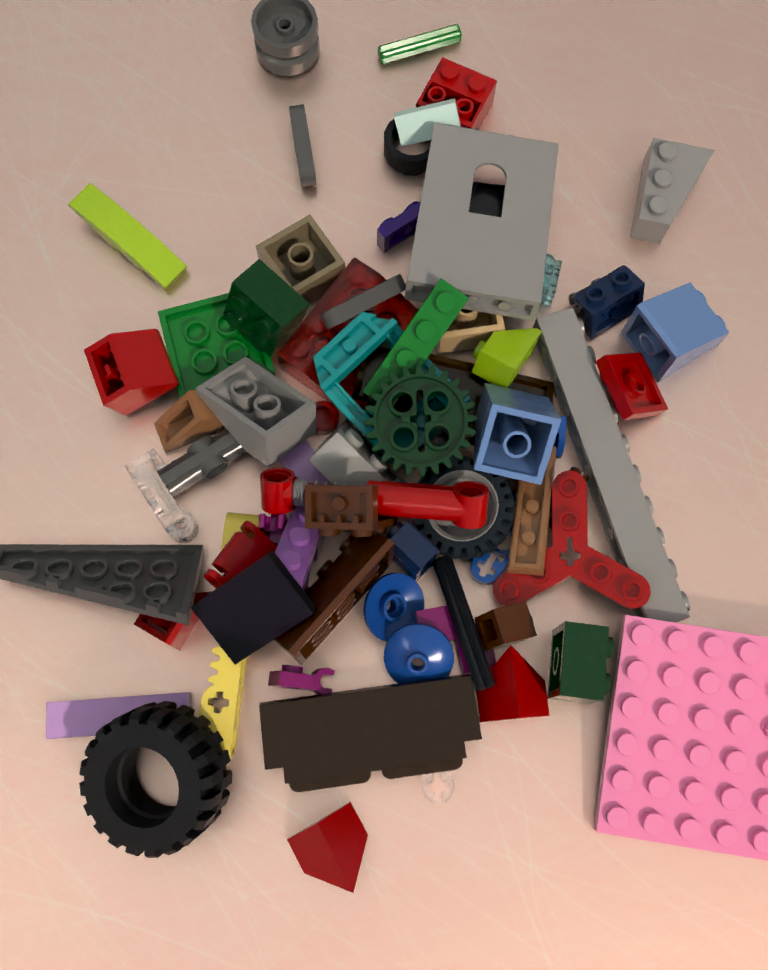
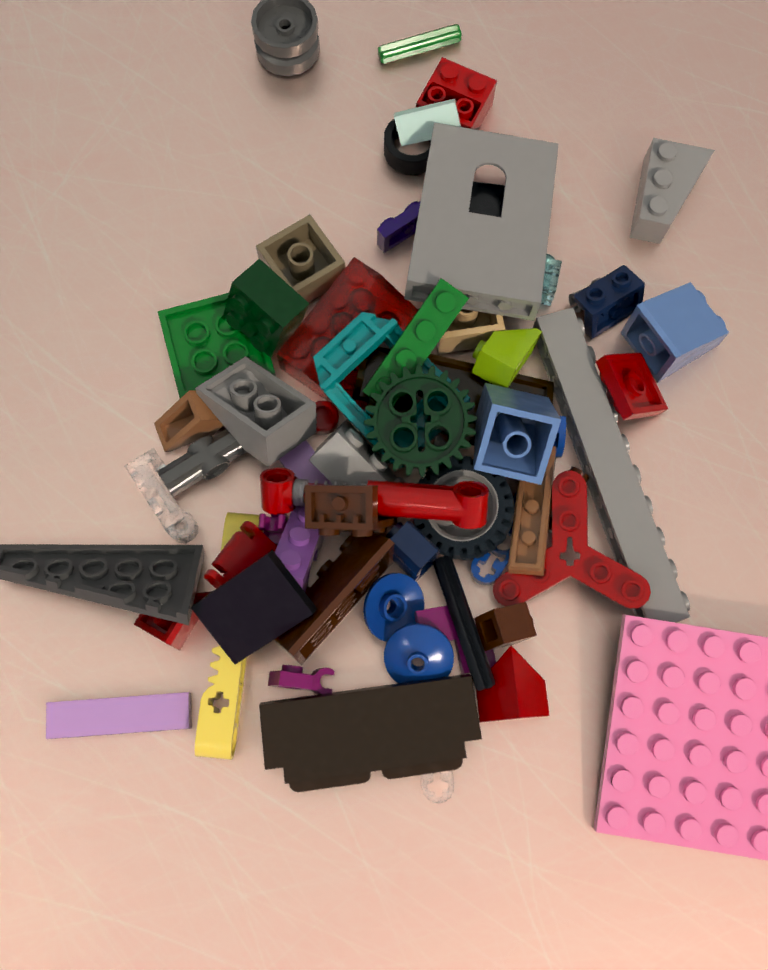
lime slope [68,183,187,290] -> none
black tyre [79,701,232,858] -> none
red slope [84,329,180,416] -> none
red slope [287,802,368,893] -> none
dark grey beam [289,104,317,187] -> none
dark grey beam [319,274,406,329] -> none
dark green brick [547,621,614,704] -> none

